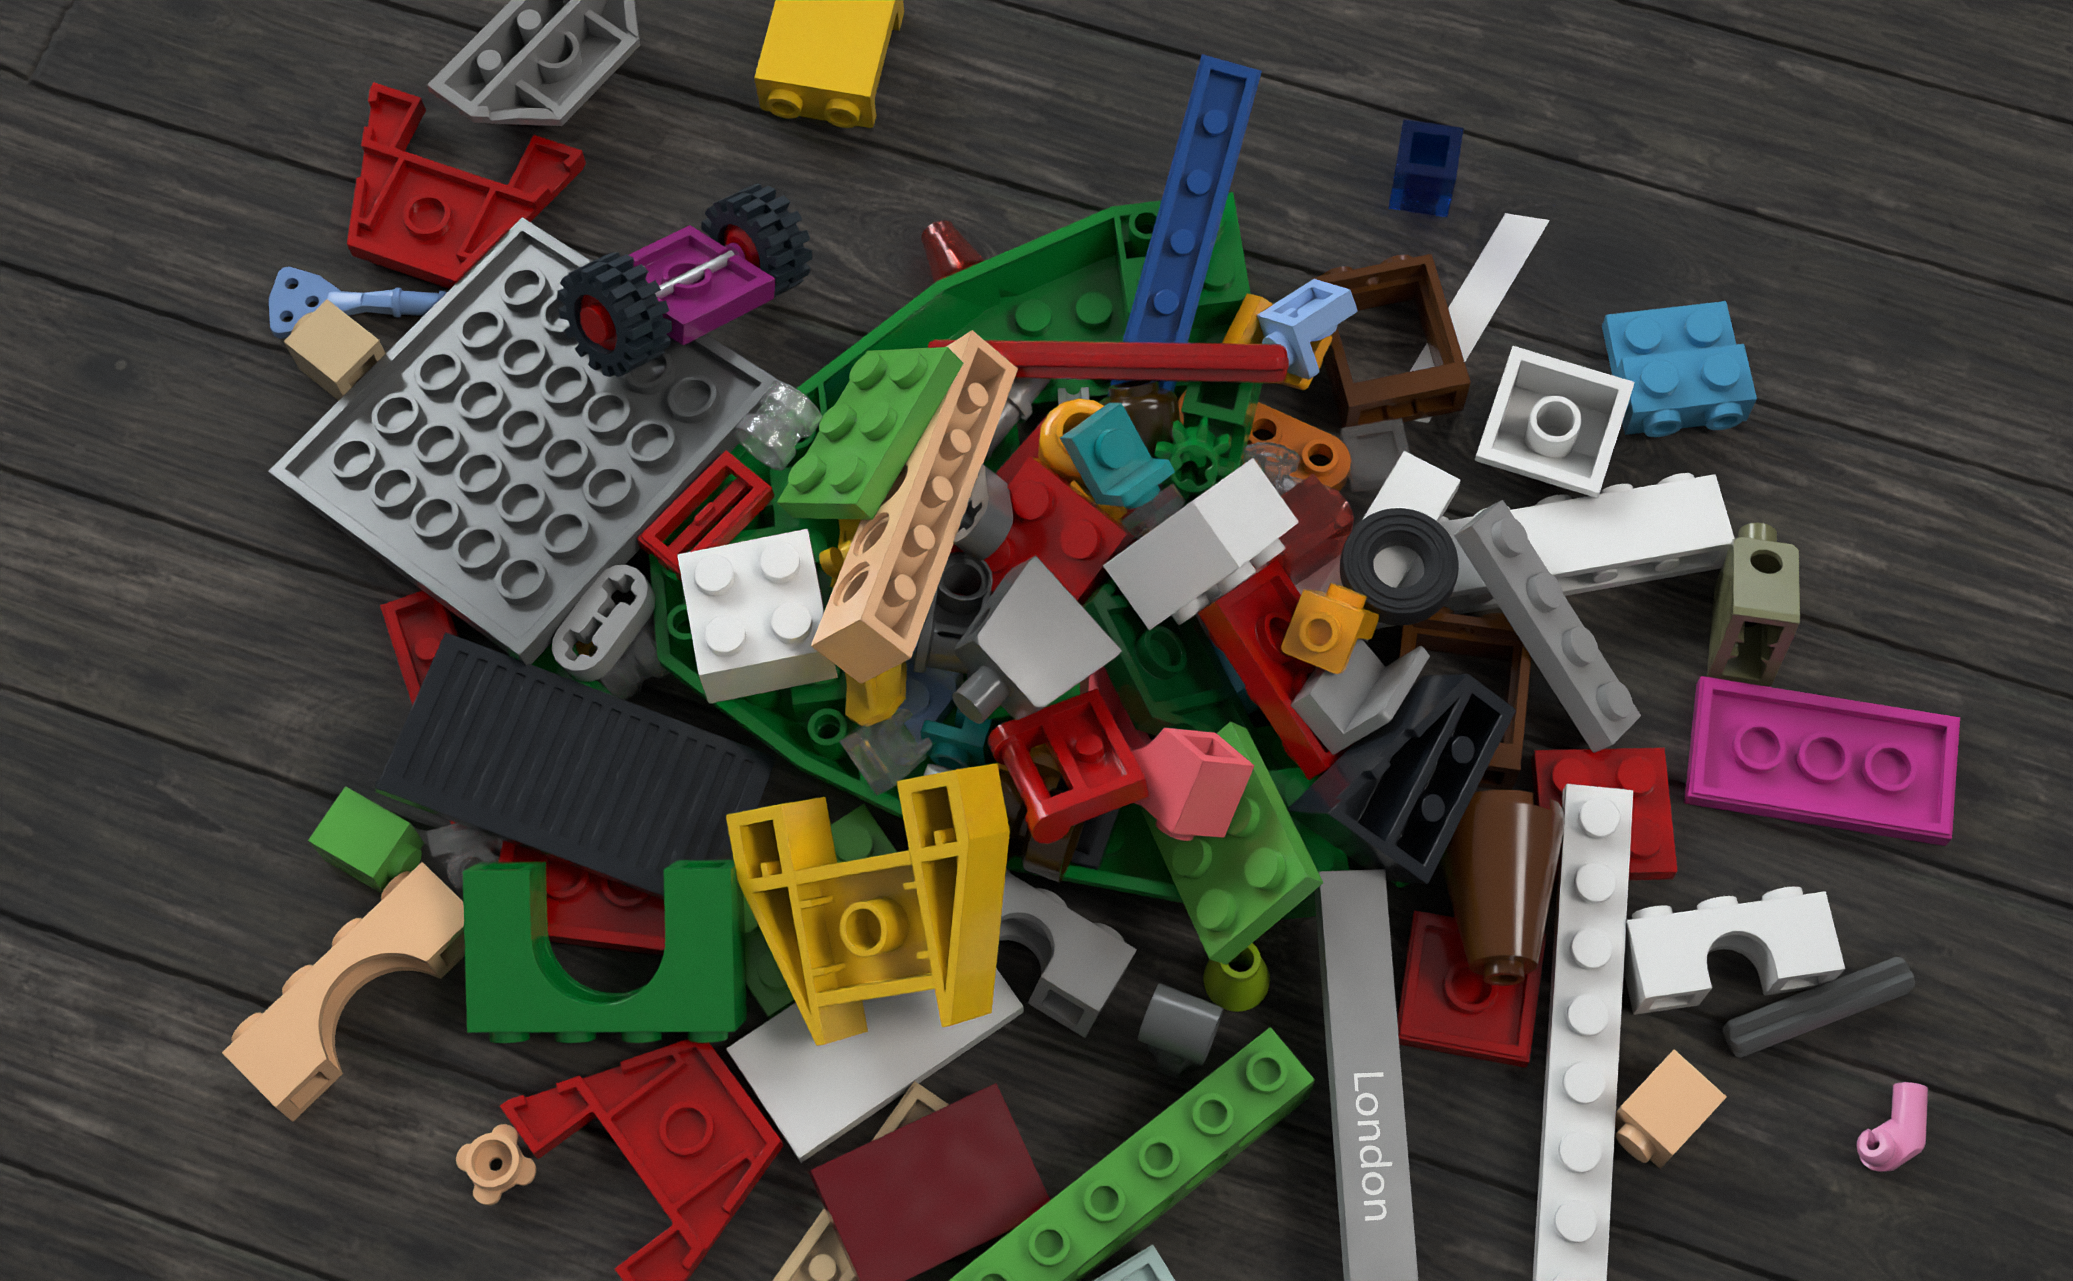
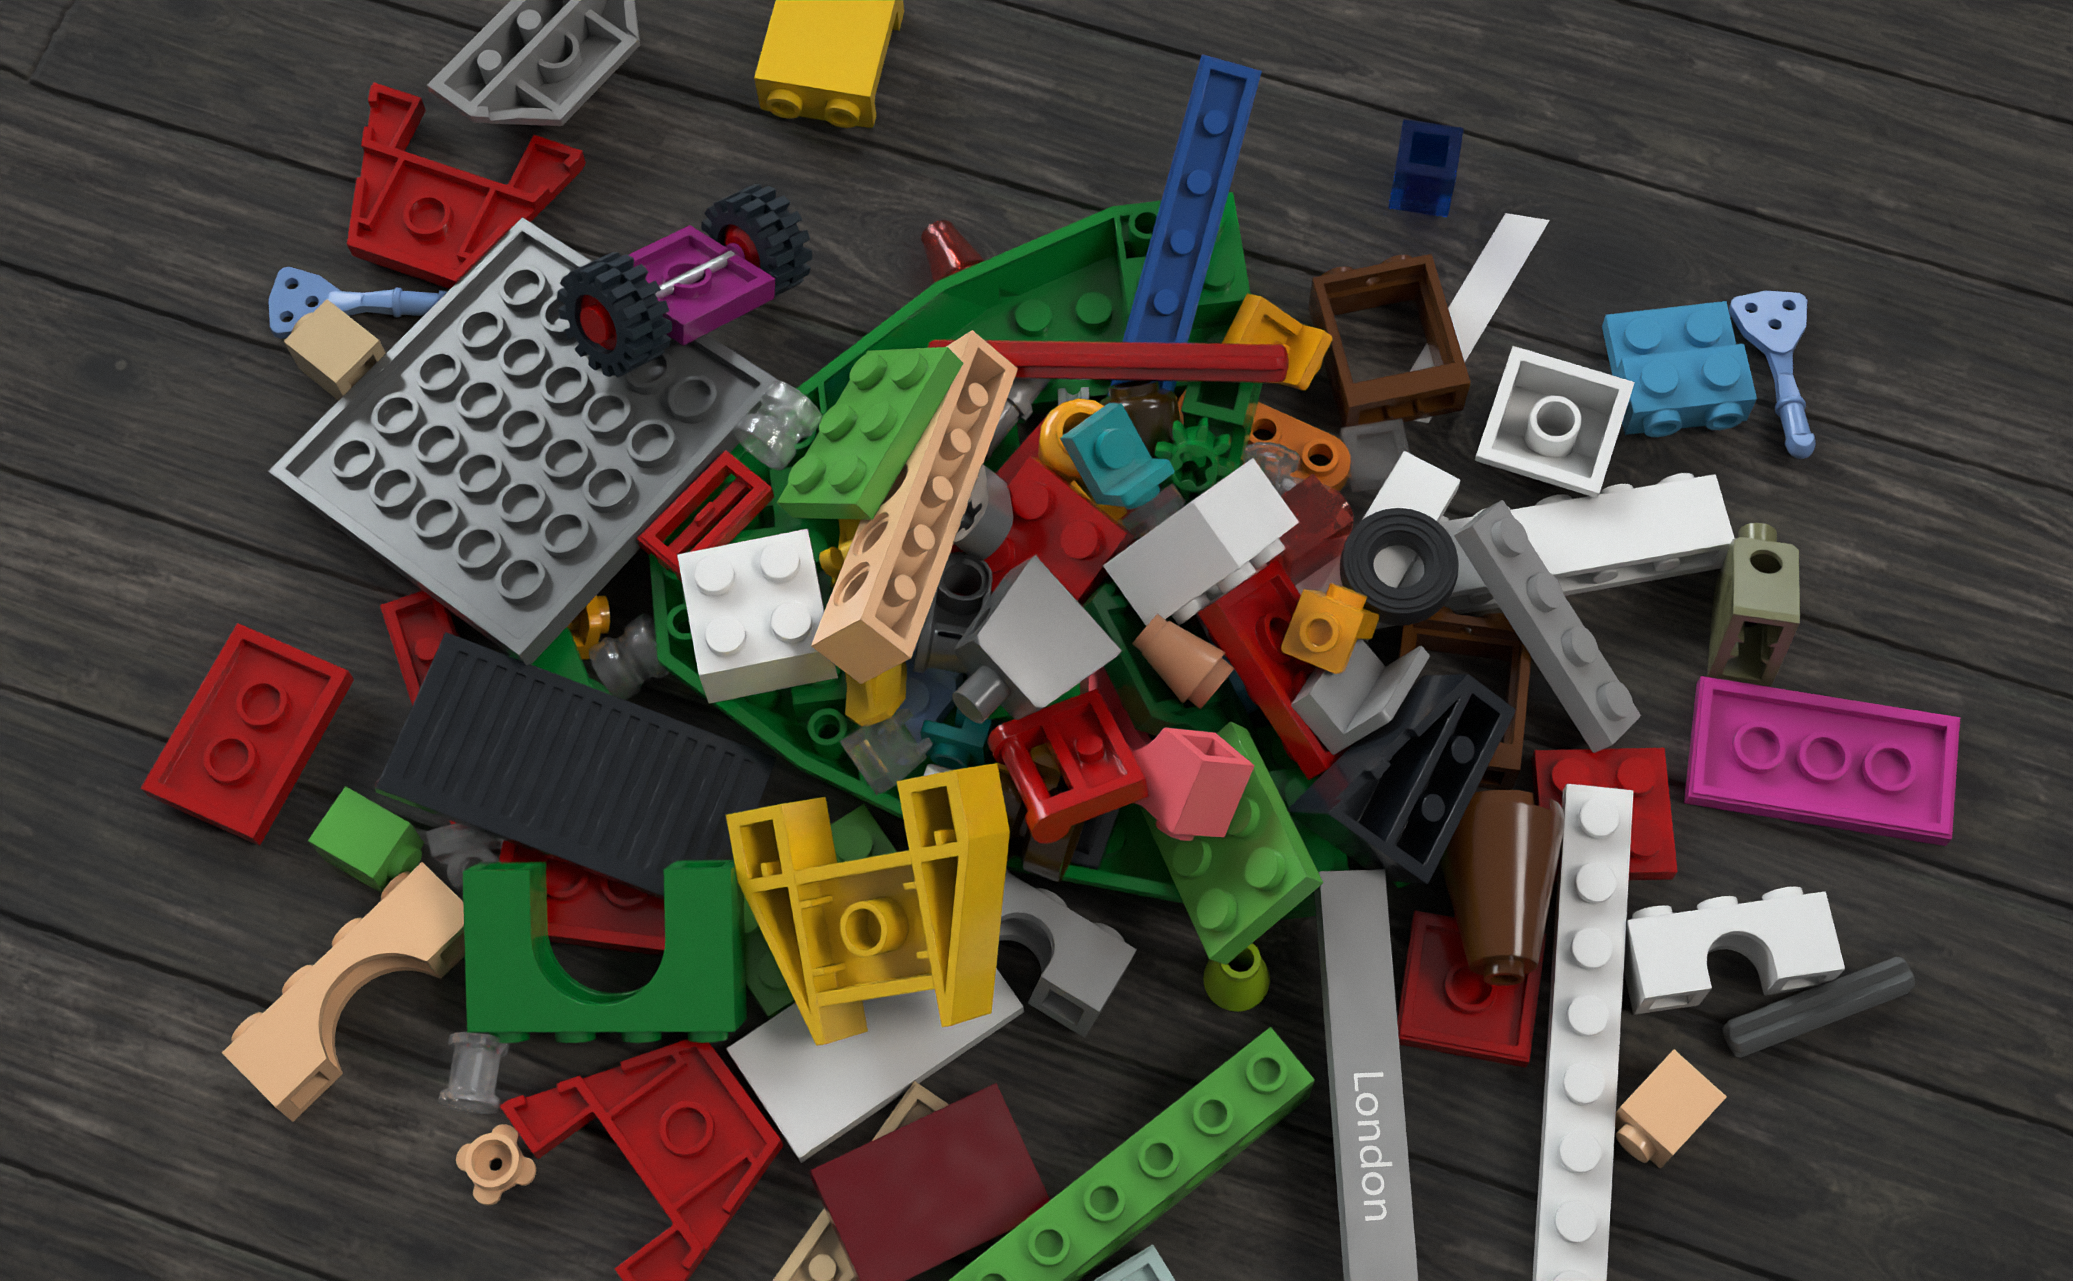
light grey beam [552,565,655,682] -> none
dark grey piece [1138,983,1224,1079] -> none
light blue bracket [1257,279,1358,380] -> none
bright pink arm [1856,1082,1928,1172] -> none
none -> red plate [141,623,354,846]
none -> clear bush [438,1032,509,1114]
none -> nougat cone [1132,613,1234,709]
none -> medium blue piece [1729,291,1816,459]

